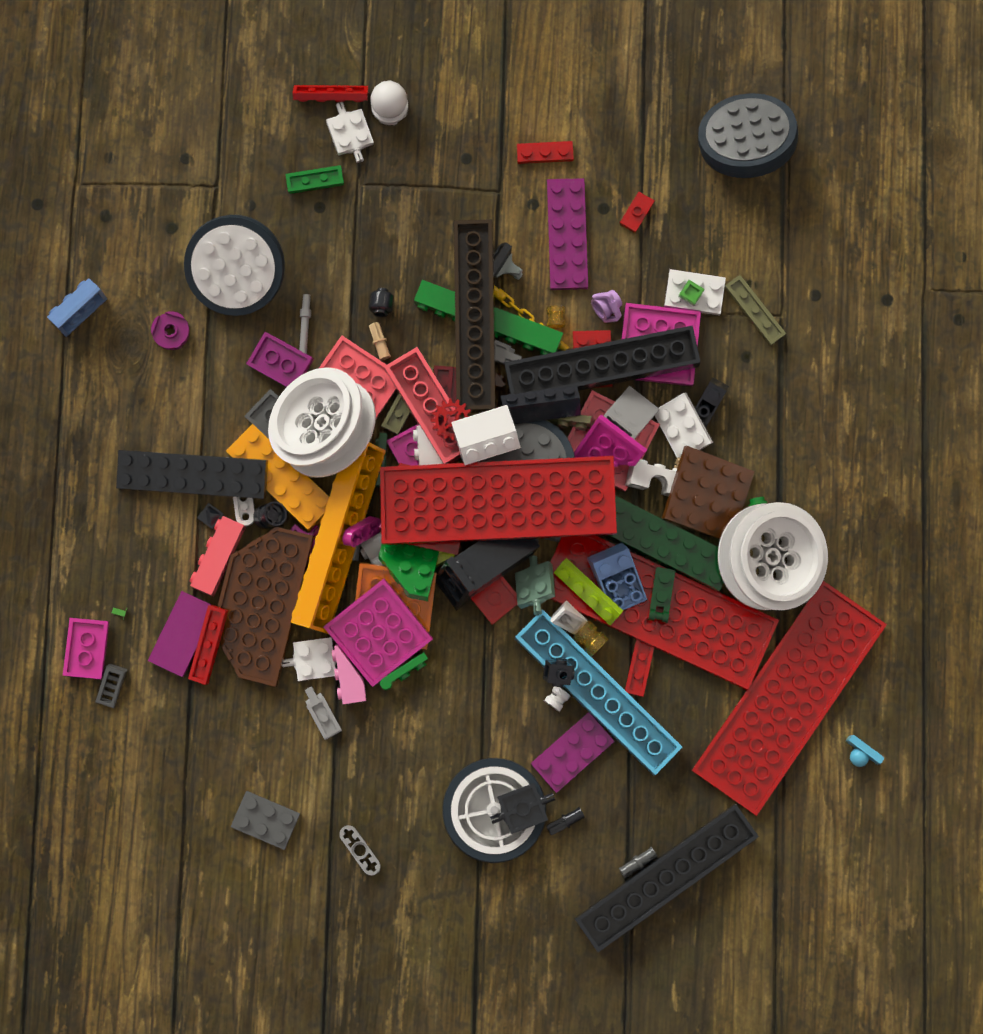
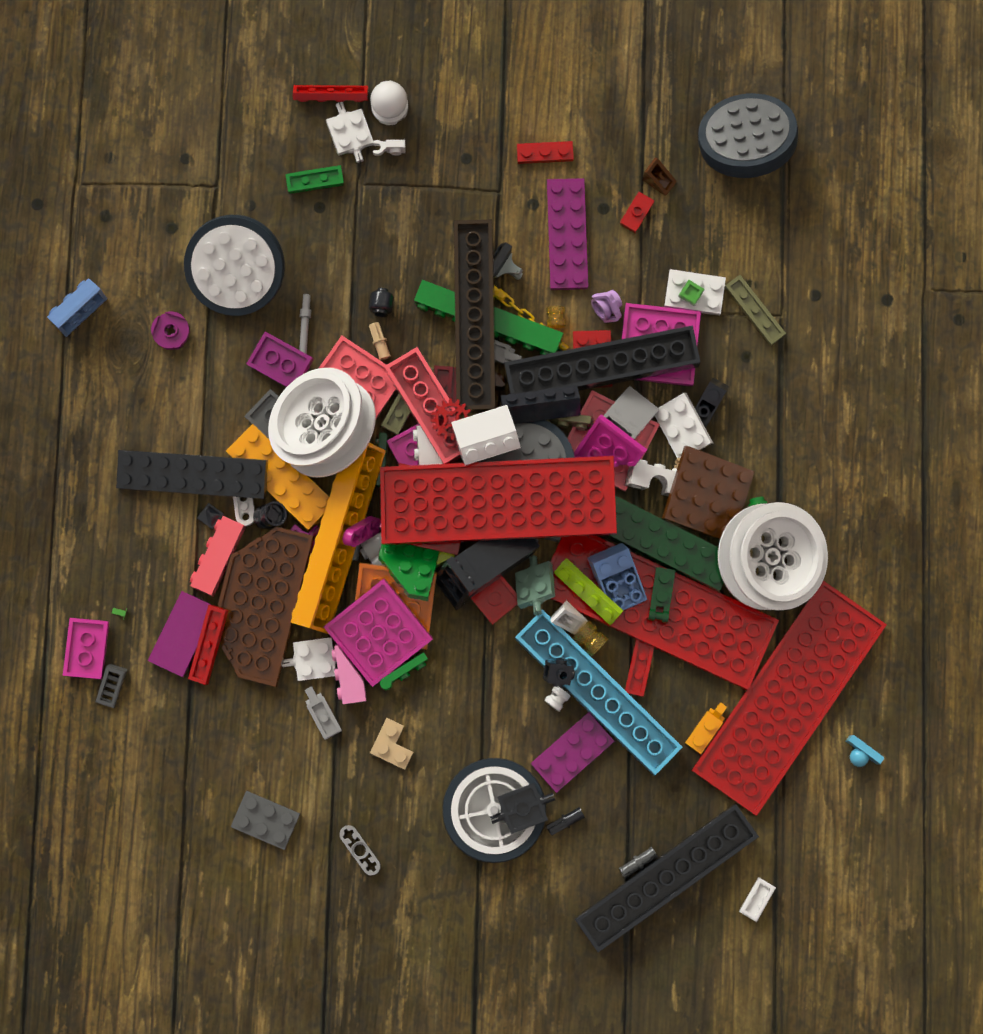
none -> tan plate [370,718,413,770]
none -> white plate [373,140,406,156]
none -> reddish brown slope [643,157,677,196]
none -> light orange hinge [685,703,727,755]
none -> white plate [739,877,776,922]

